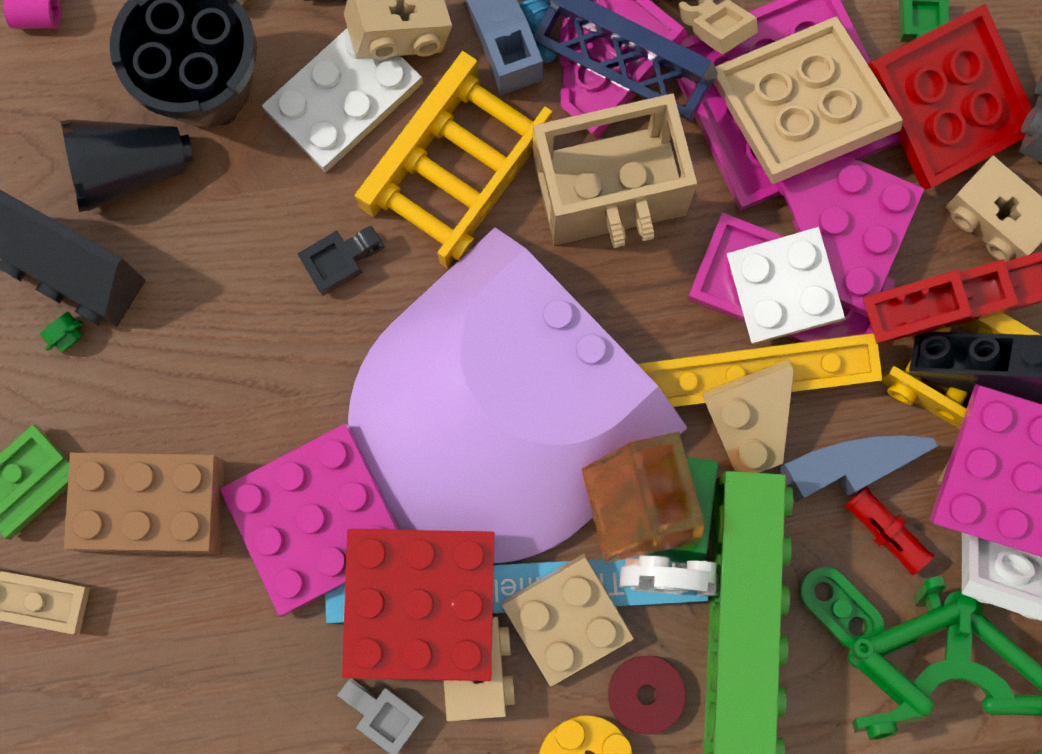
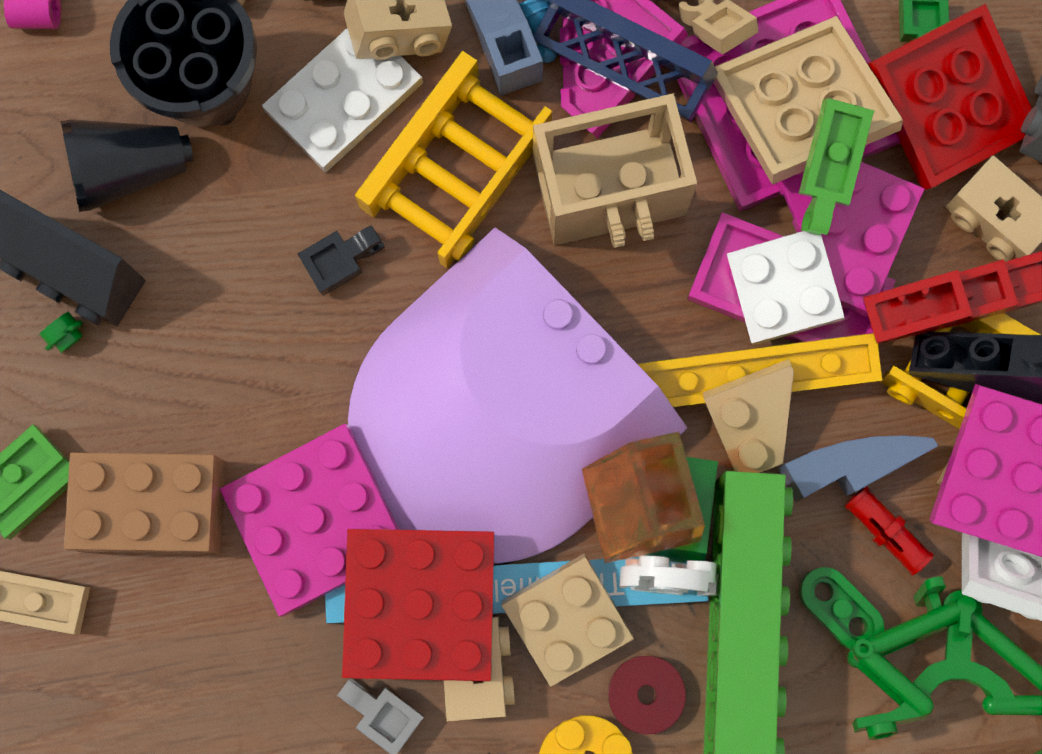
none -> bright green plate [799,98,874,235]

